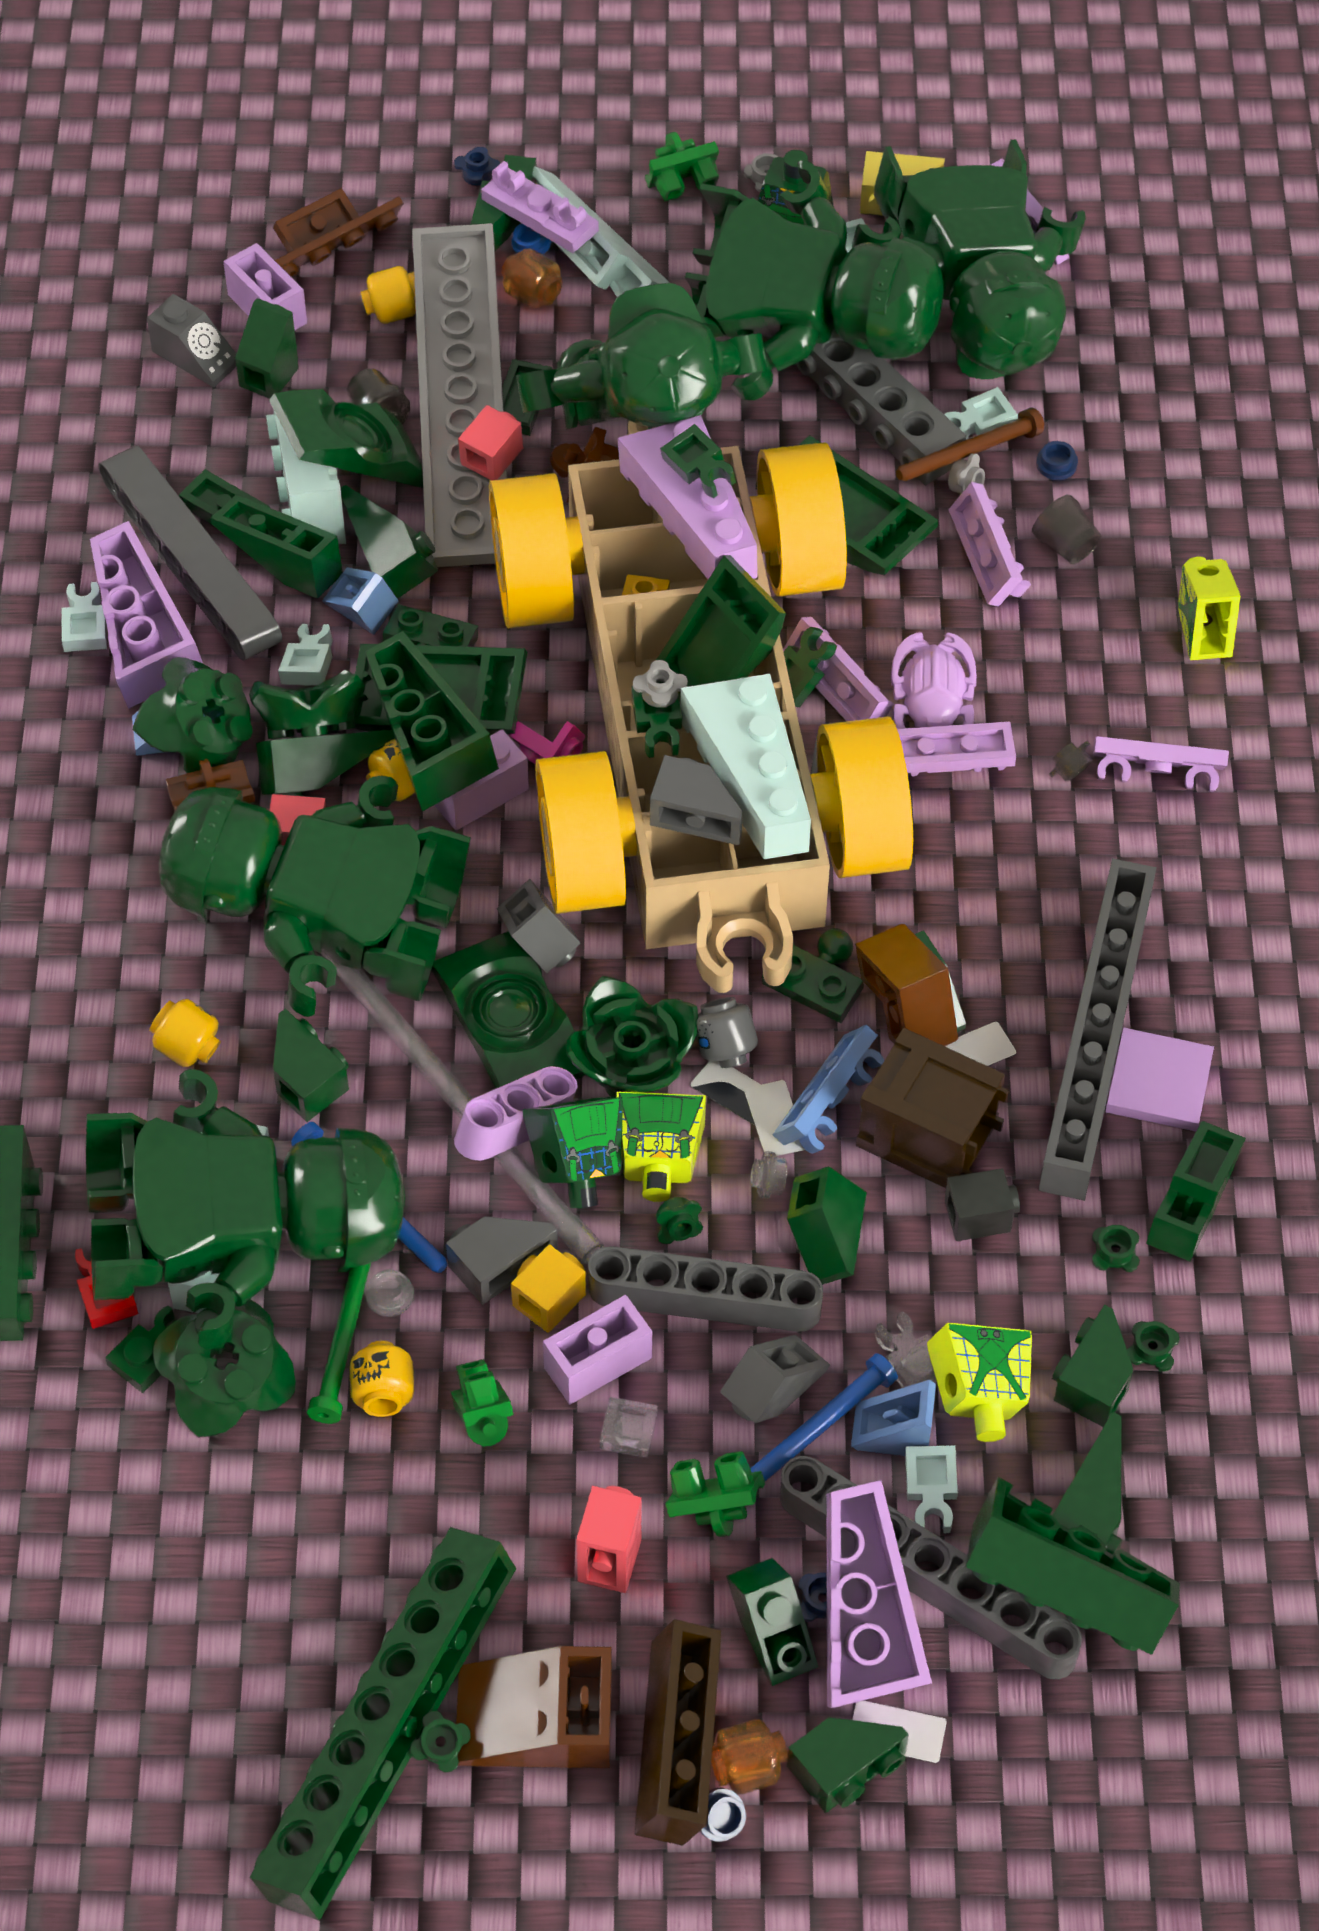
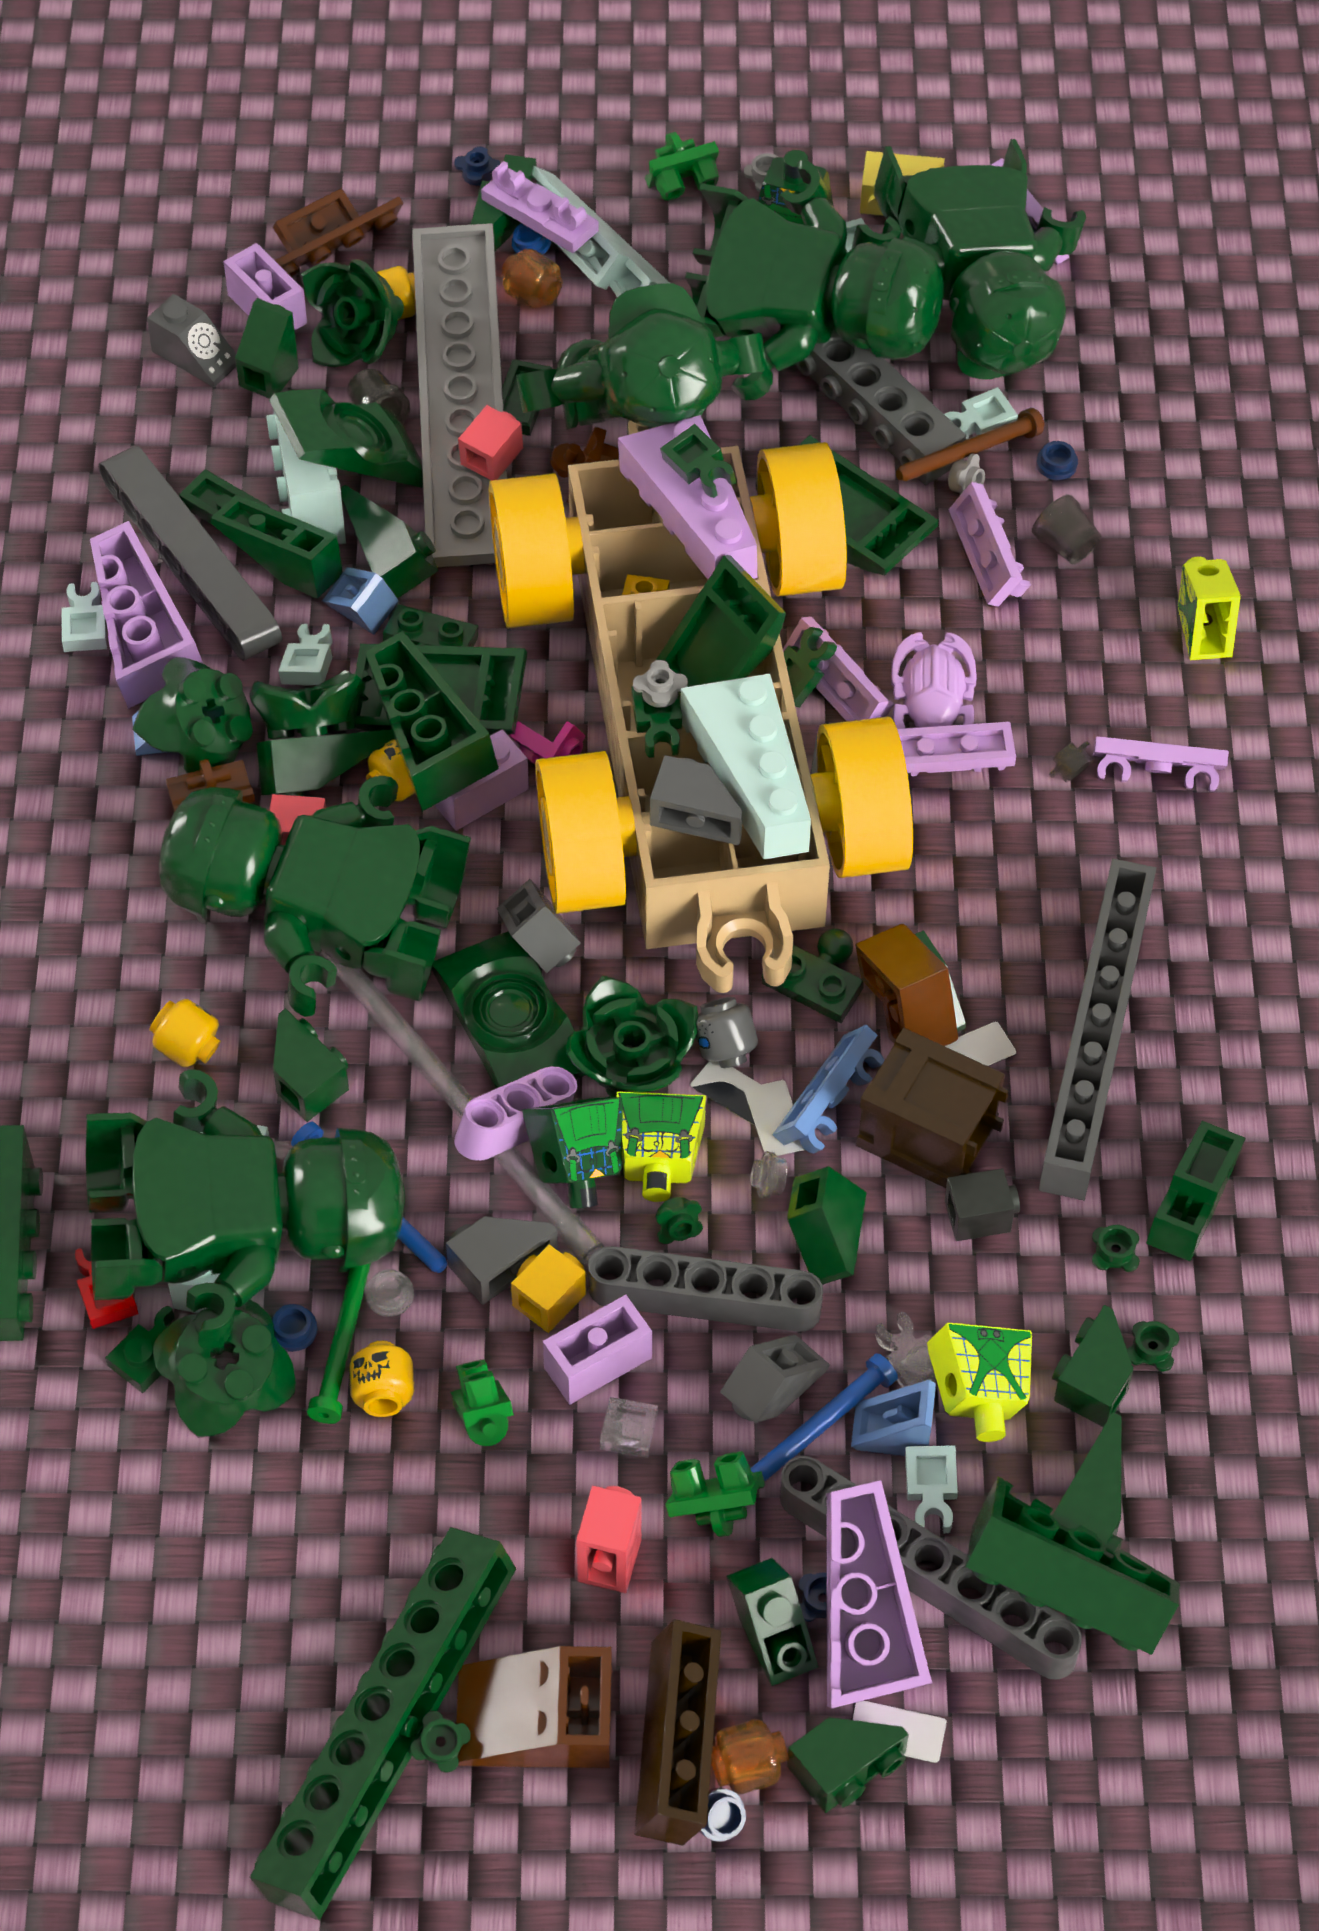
lavender tile [1105,1028,1214,1132] -> none
none -> dark blue plate [271,1304,318,1352]
none -> dark green brick [301,259,404,367]

